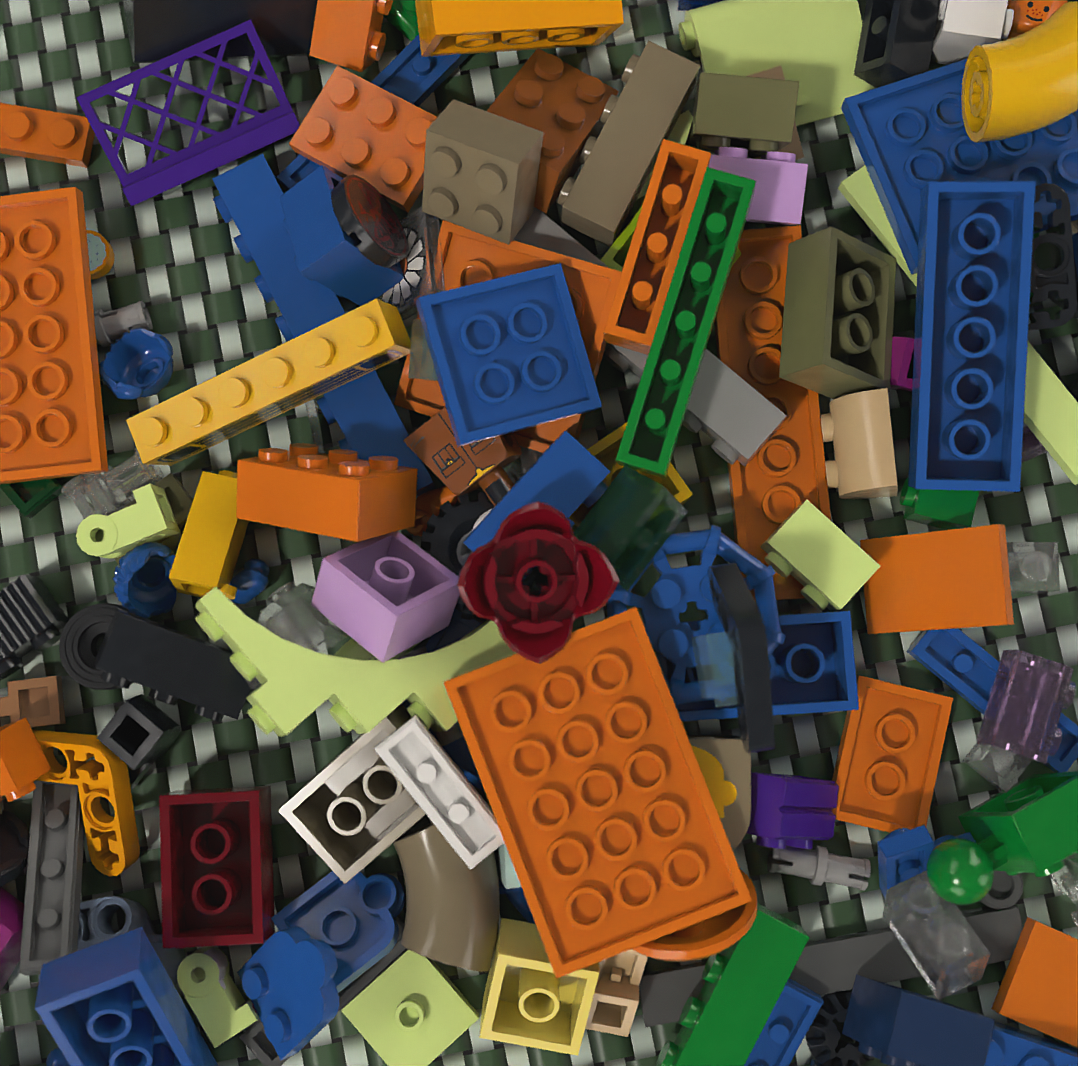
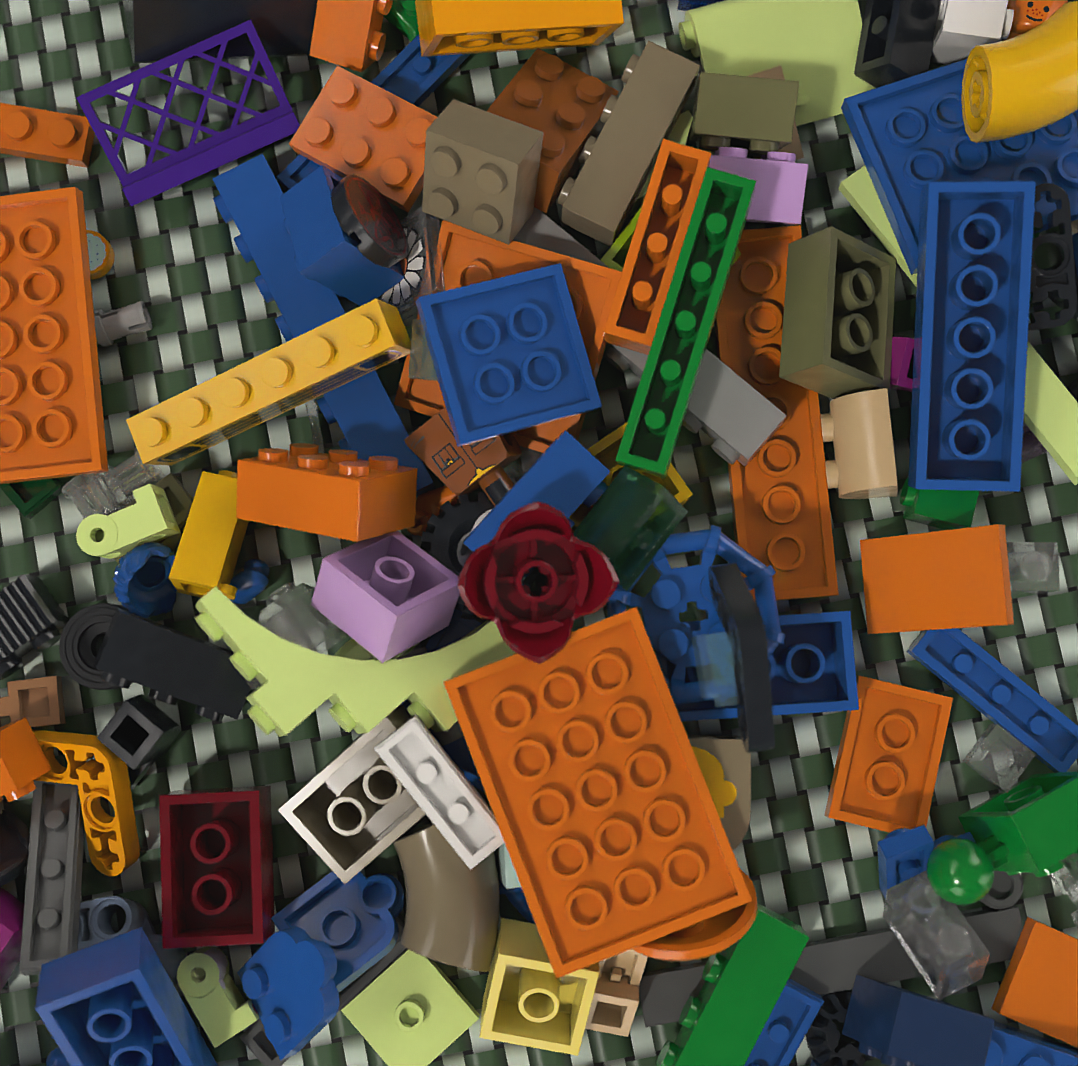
blue hair [100,328,174,400] -> none
dark purple brick [746,772,839,849] -> none
yellowish green brick [760,500,880,612] -> none
light grey pin [767,845,871,891] -> none
clear purple brick [976,650,1076,764] -> none

